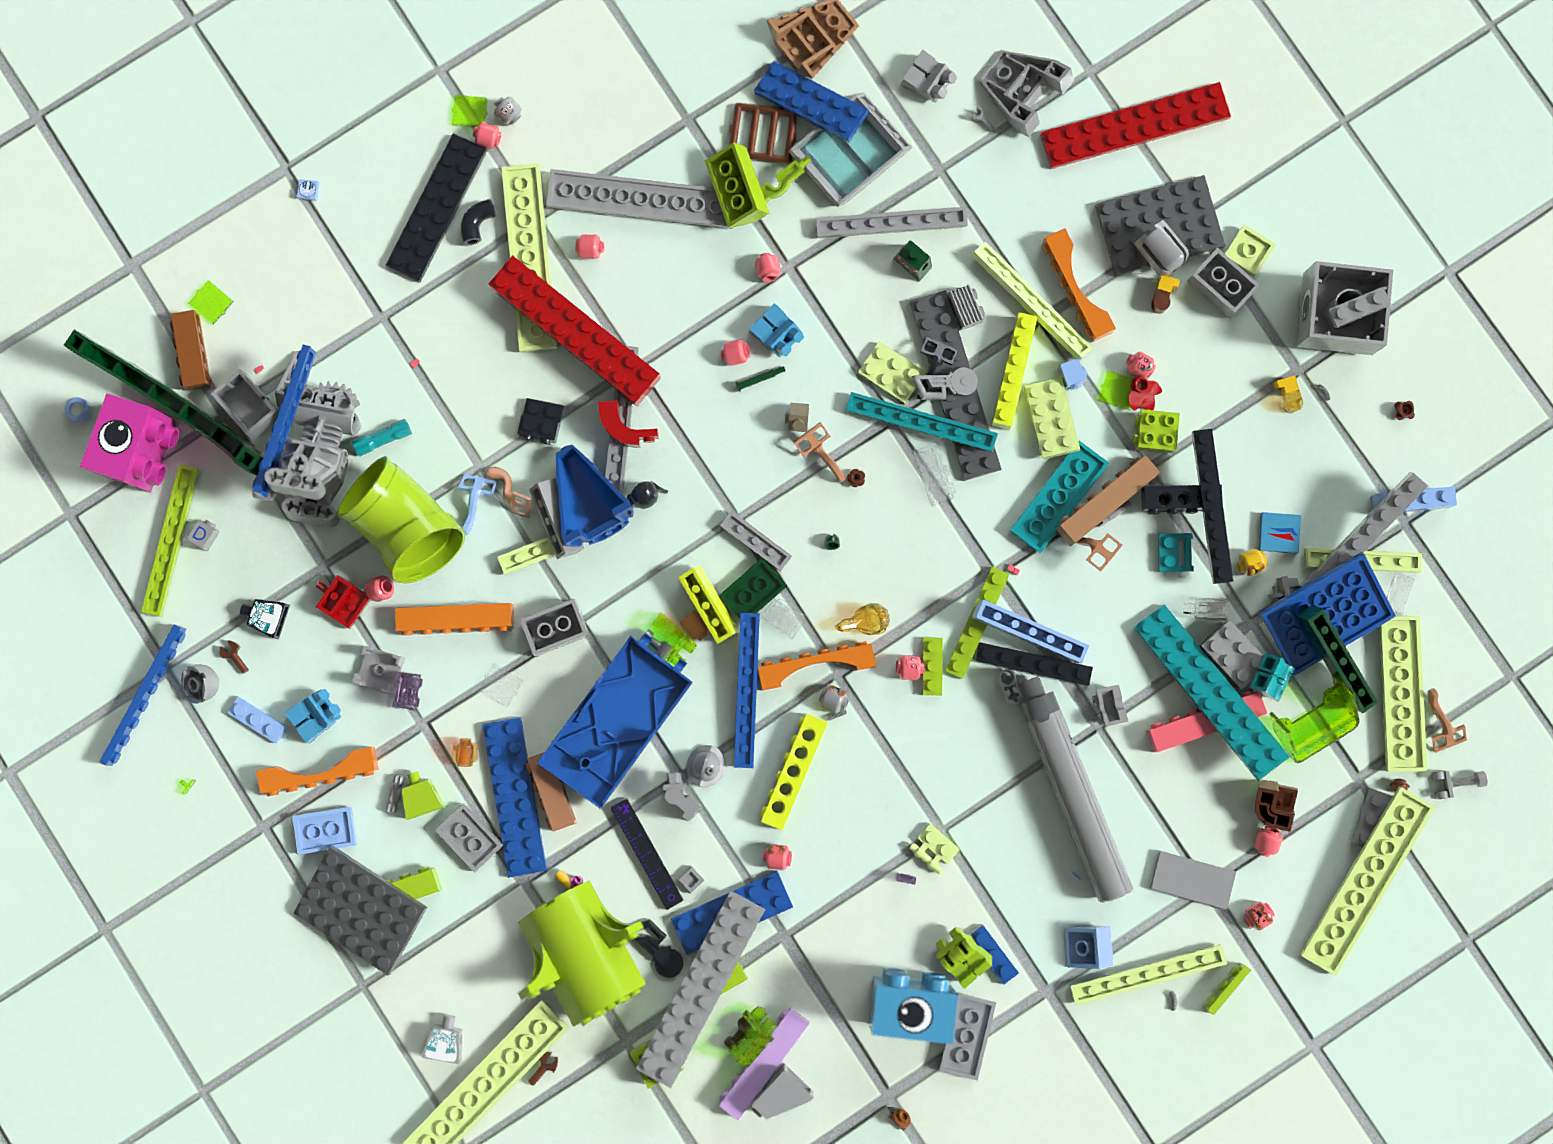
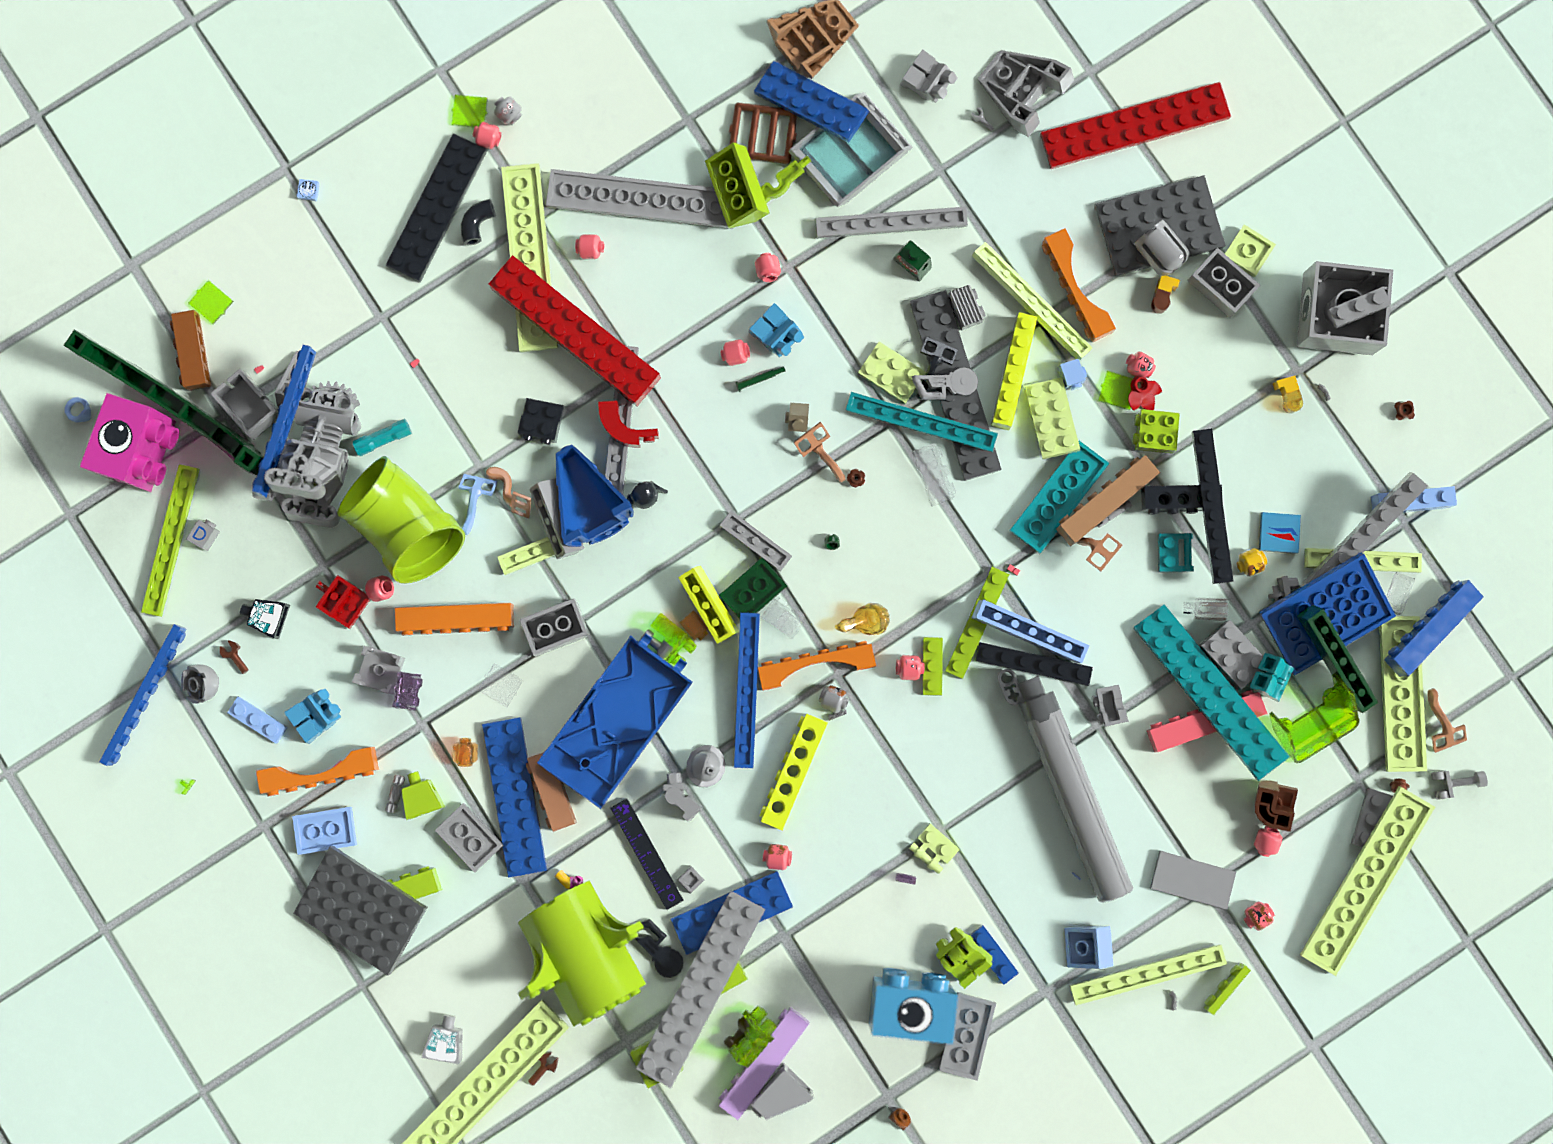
none -> brick [1384,580,1484,677]

